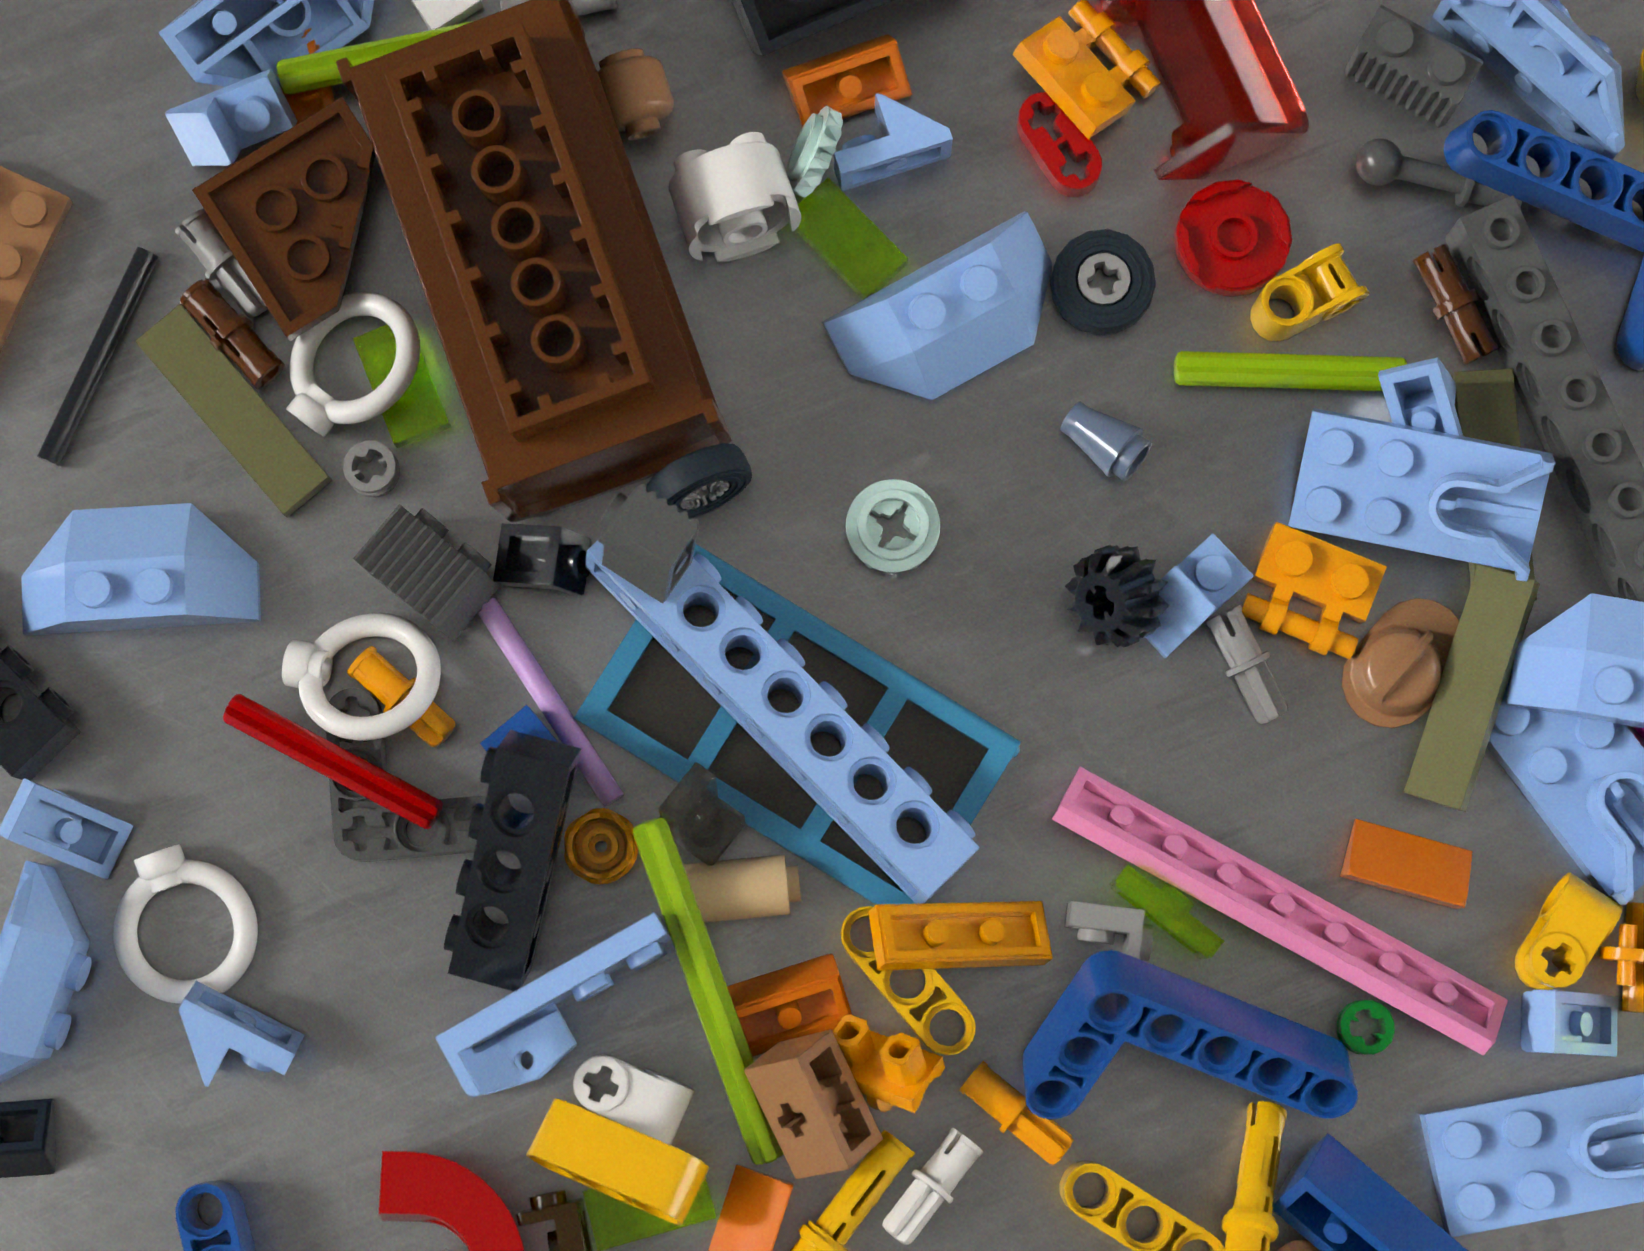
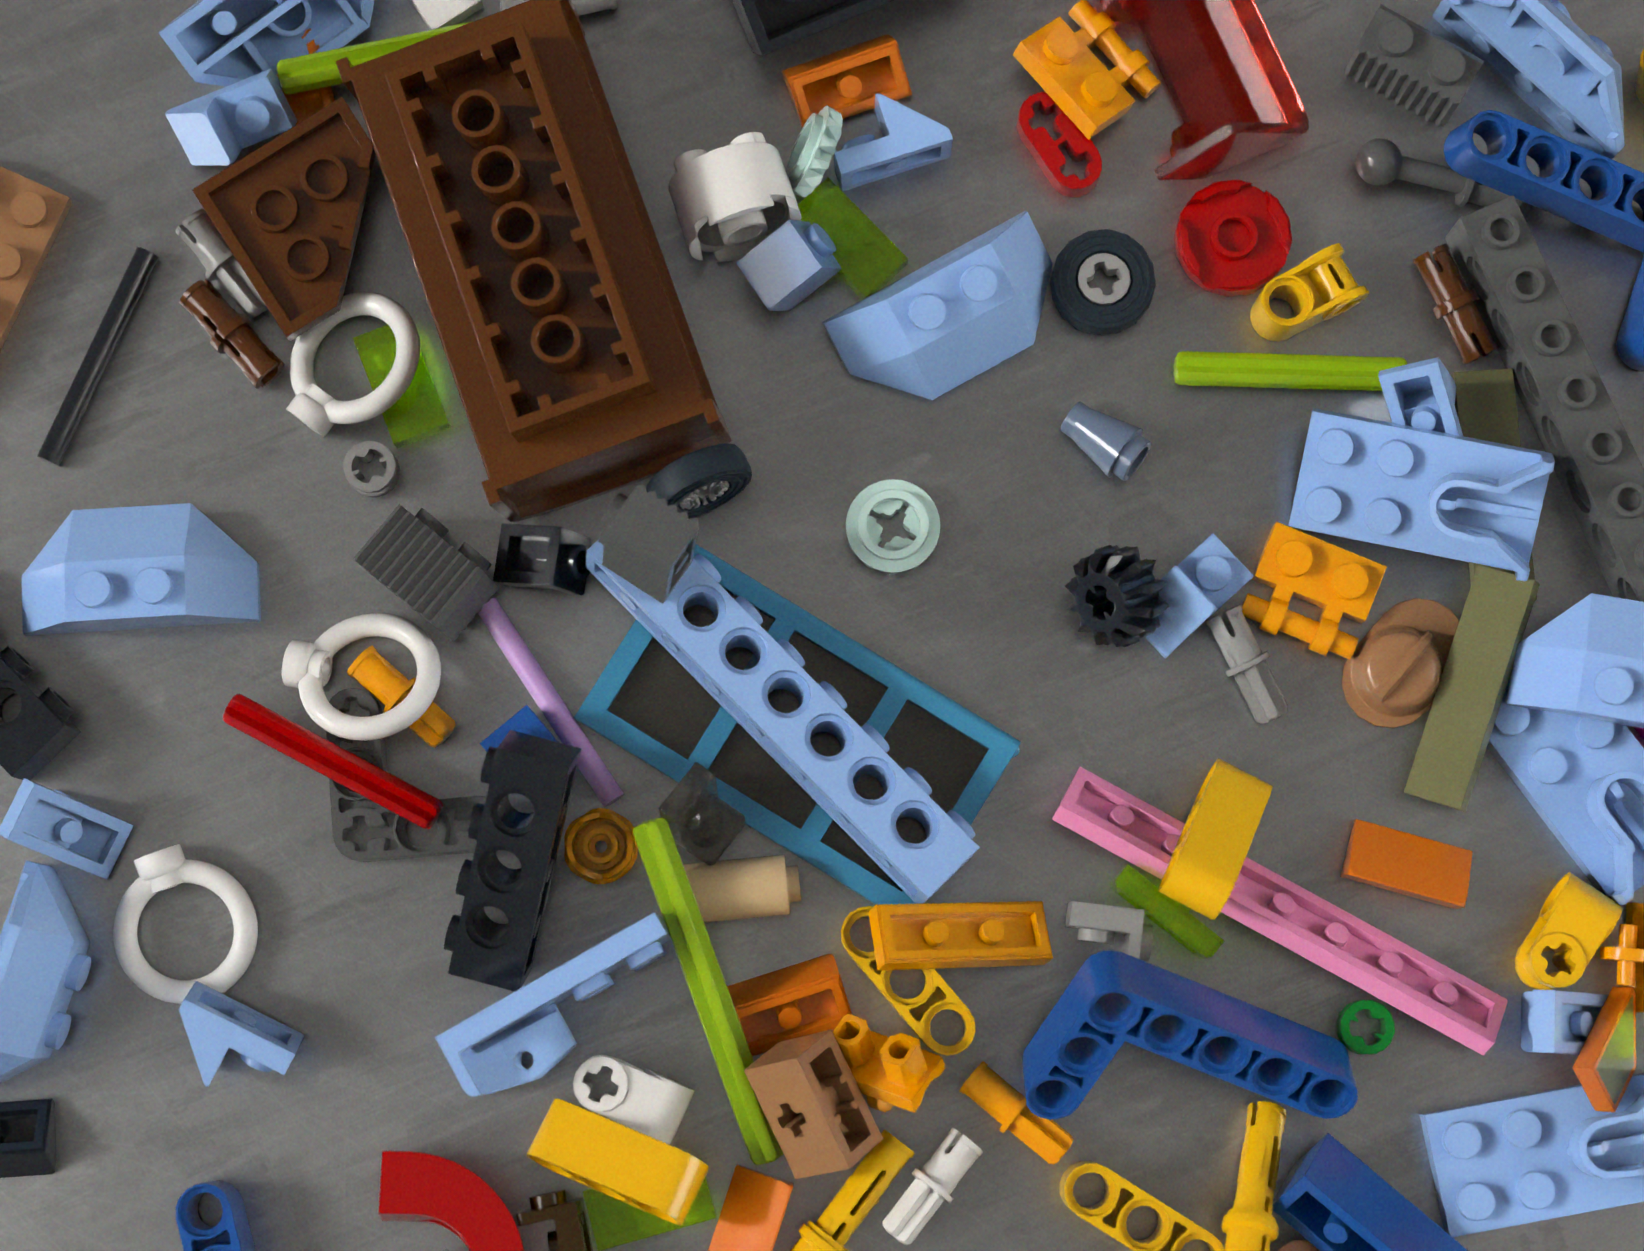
olive tile [135,304,332,518] -> none
medium nougat head [597,48,674,140] -> none
none -> medium blue brick [736,220,842,311]
none -> yellow beam [1158,758,1273,920]
none -> orange tile [1572,986,1636,1112]

